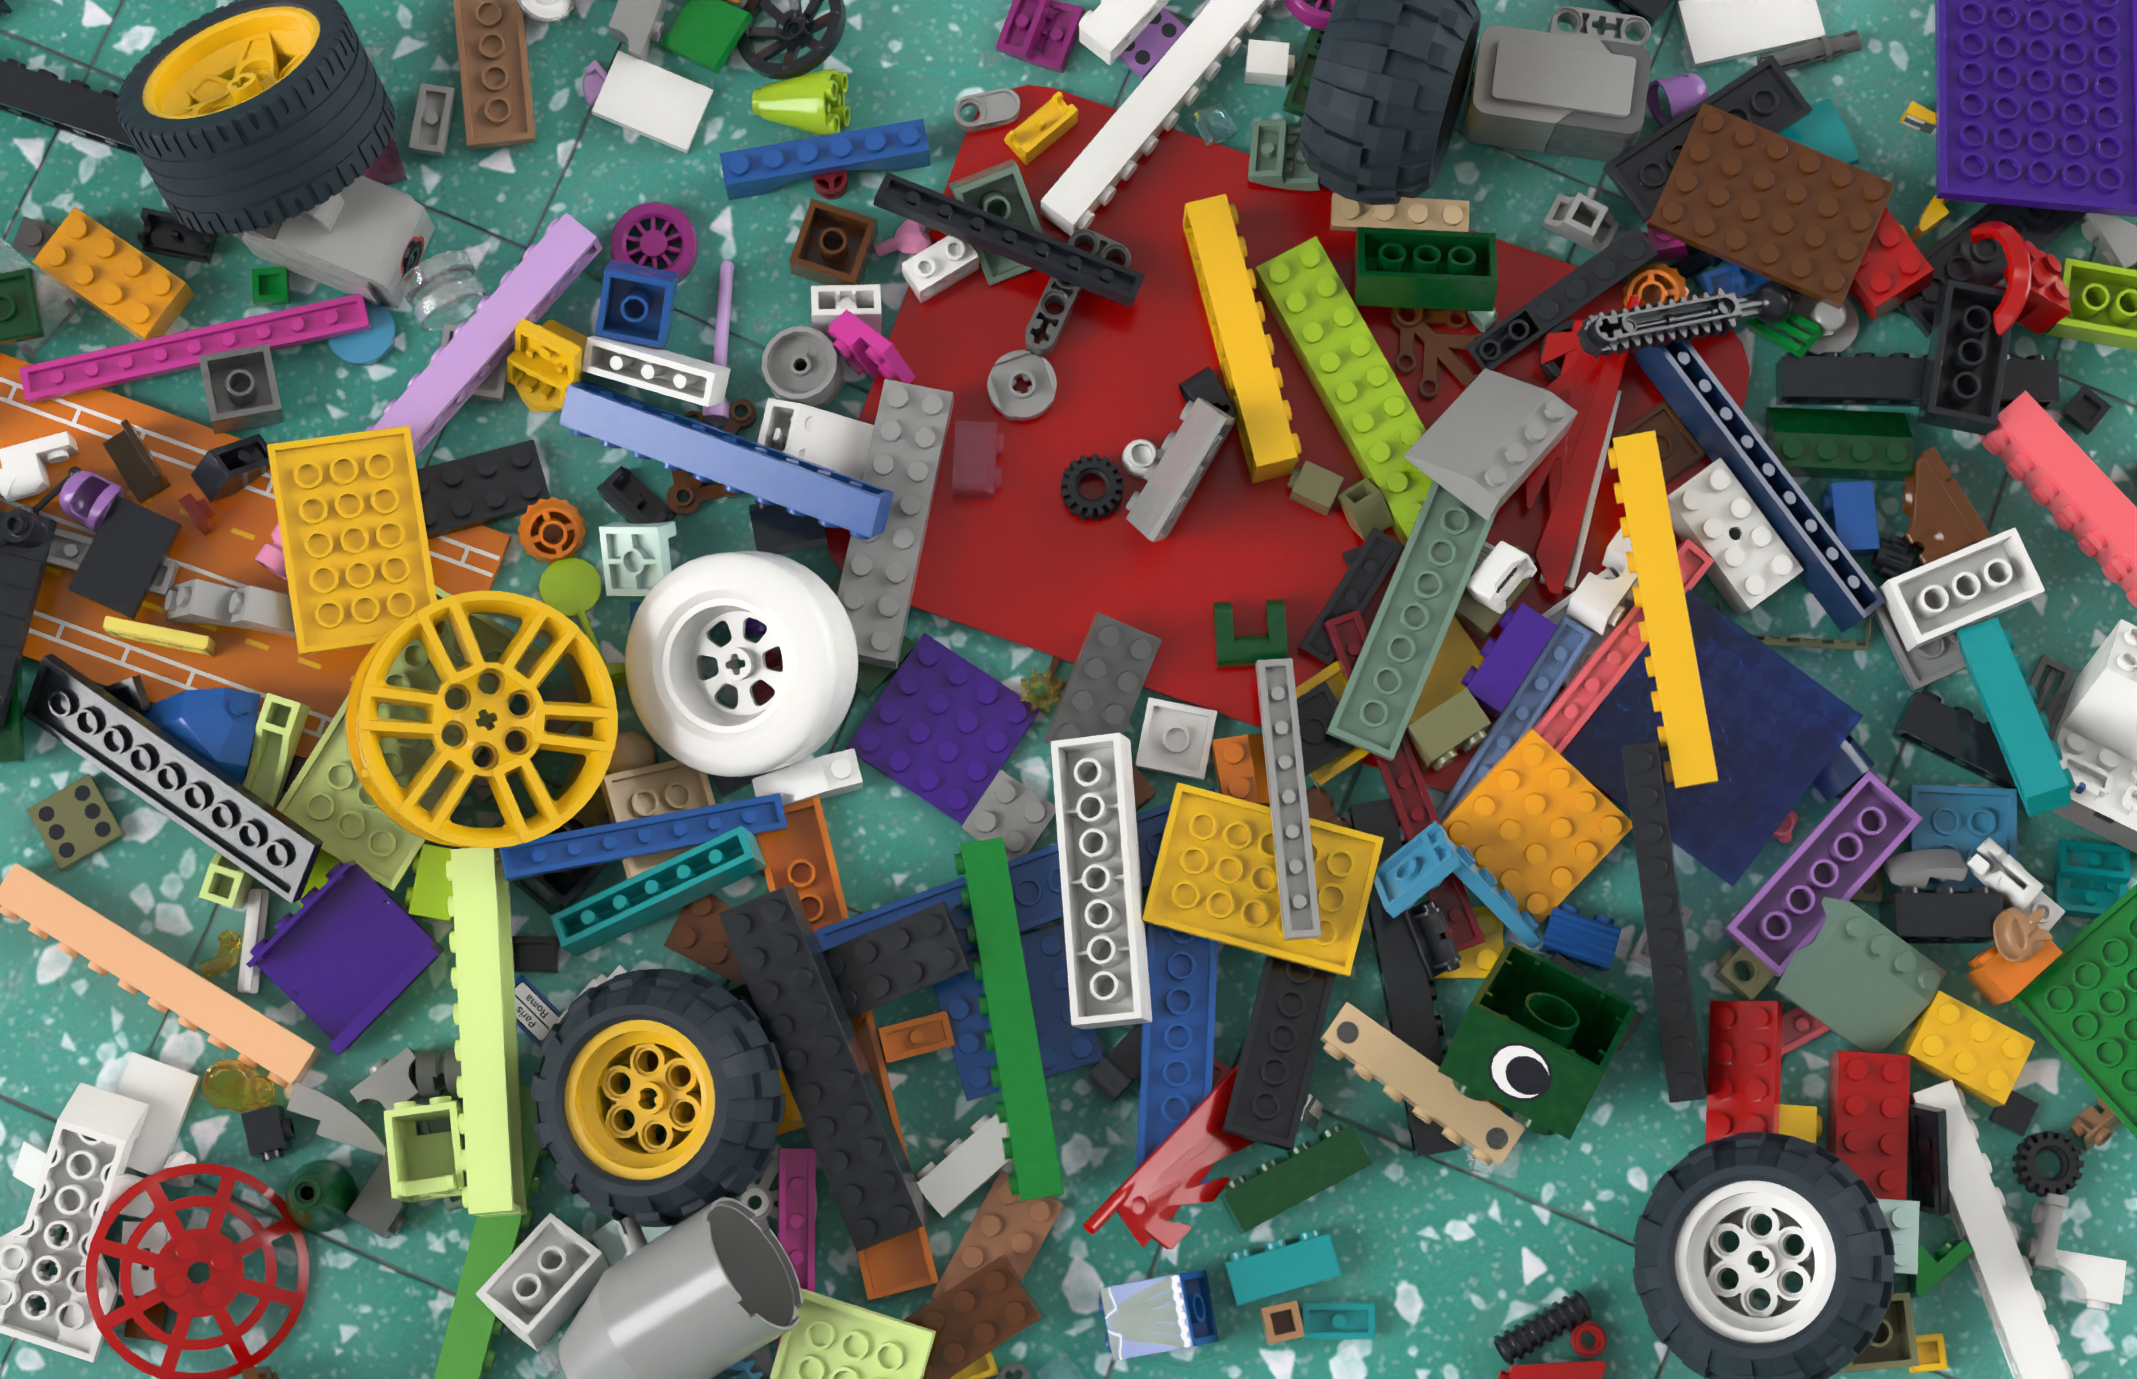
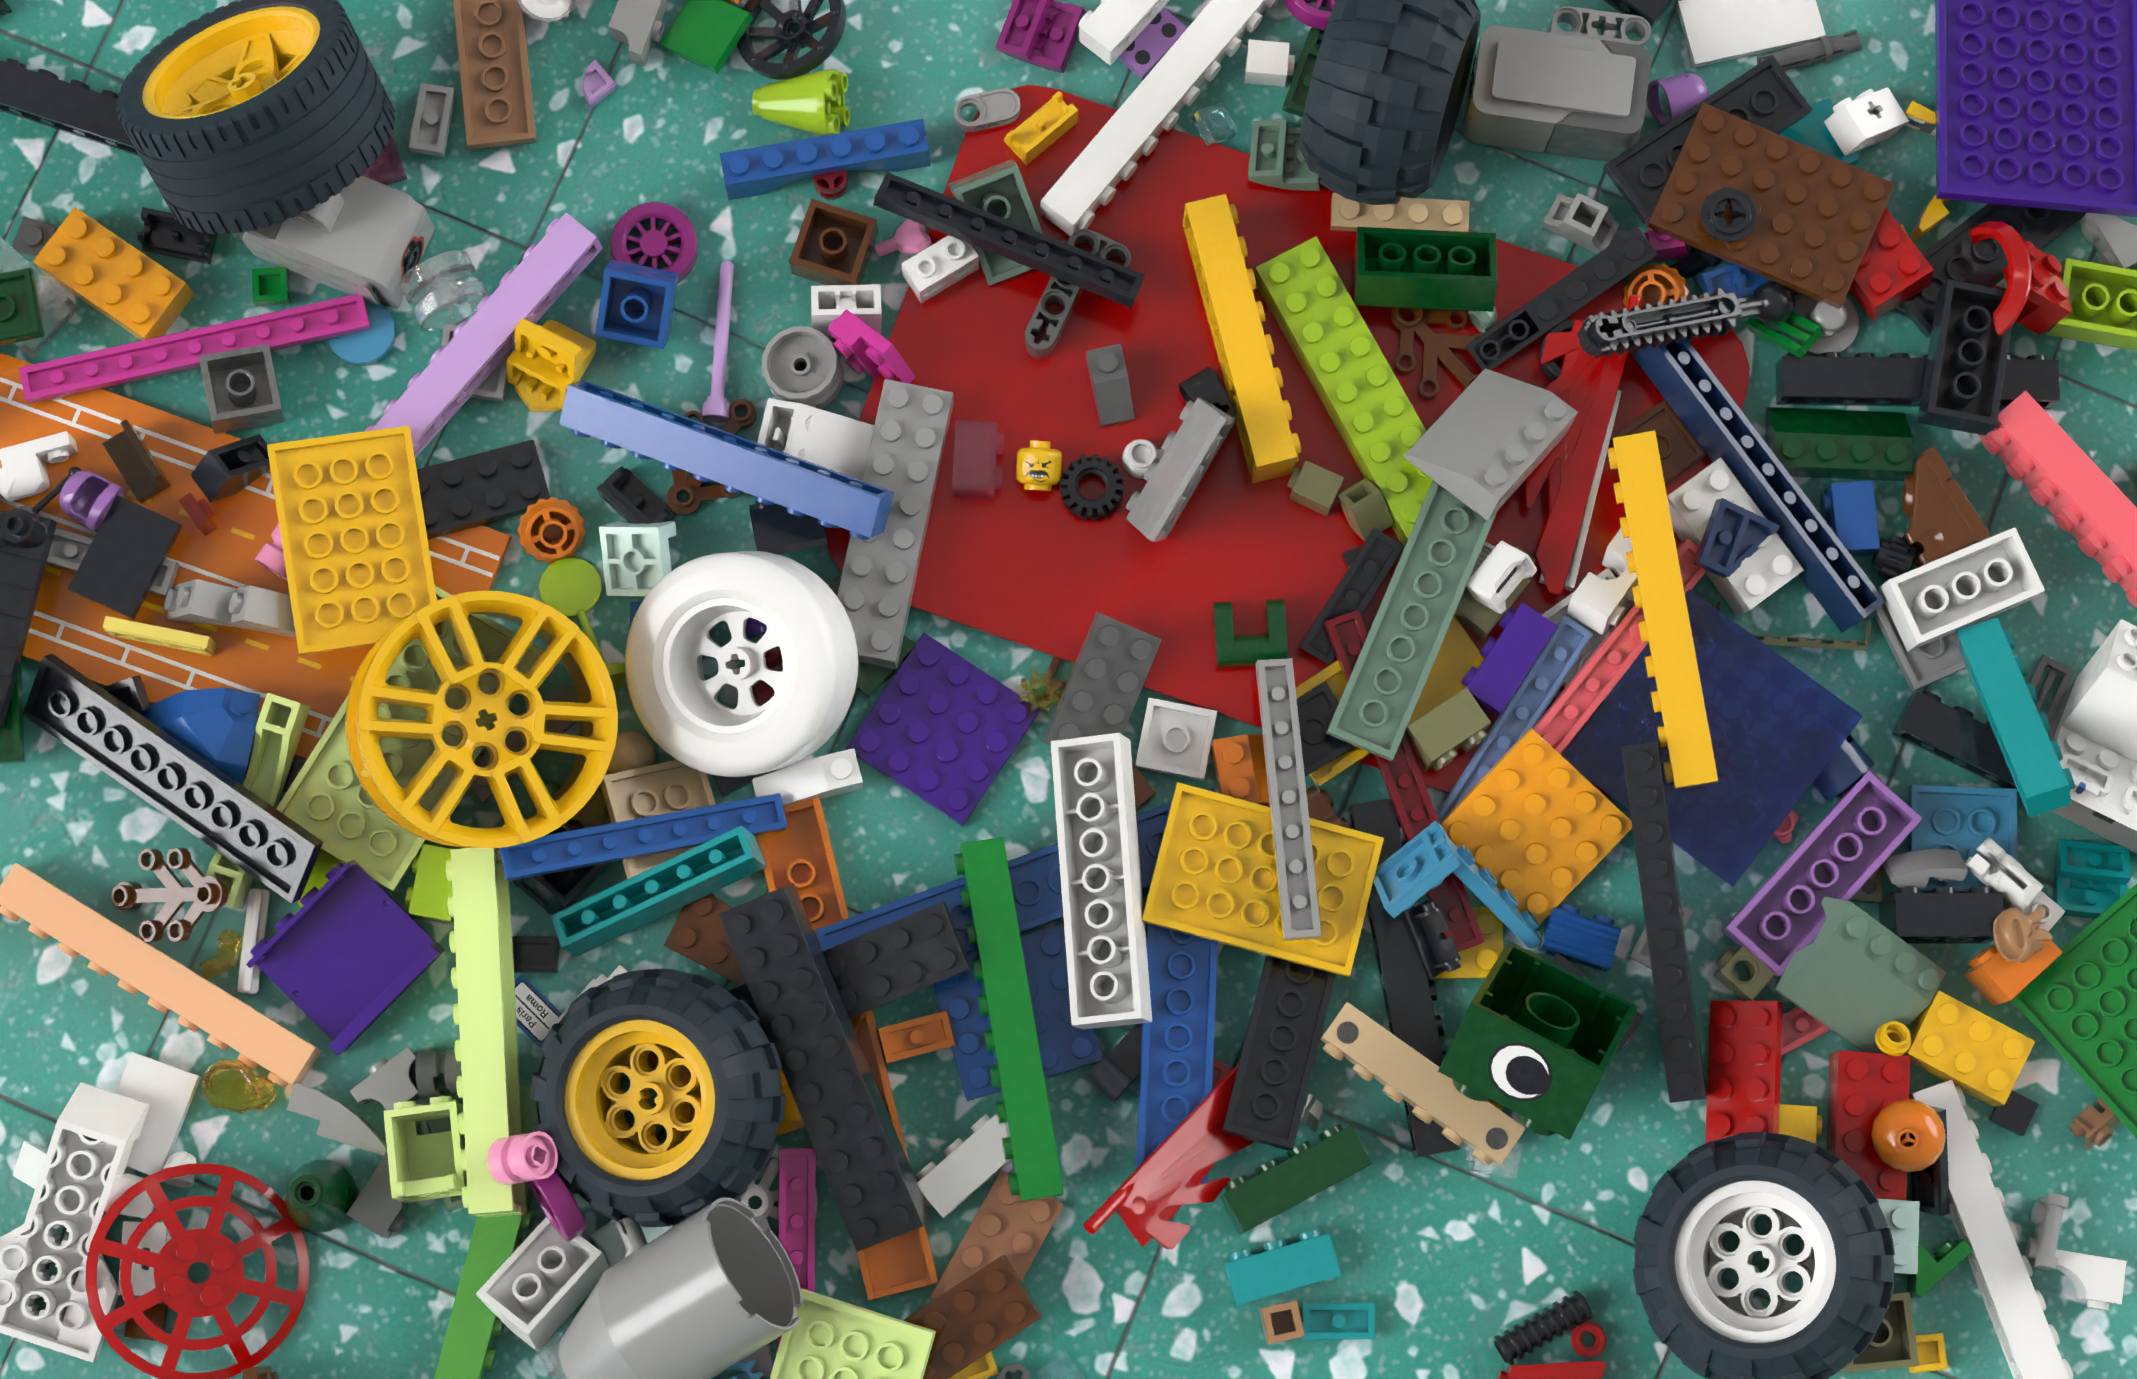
olive tile [27,774,125,871] -> none
black brick [241,1104,295,1162] -> none
white brick [581,335,730,407] -> none
white tile [592,50,713,153] -> none
light grey plate [961,769,1056,861] -> none
light grey plate [987,350,1057,421] -> none
slope [1099,1270,1219,1361] -> none
black tyre [2012,1131,2084,1197] -> none
black plate [2059,385,2111,435] -> none
none -> plant [111,848,229,942]
none -> bright pink wheel [487,1131,558,1185]
none -> magenta wheel [526,1170,587,1242]
none -> yellow head [1016,441,1062,491]
none -> dark grey slope [1086,344,1135,427]
none -> dark blue wing [1693,498,1780,578]
none -> black gear [1700,188,1757,244]
none -> white brick [1824,87,1909,156]
none -> orange cylinder [1871,1099,1946,1172]
none -> yellow plate [1875,1021,1911,1056]

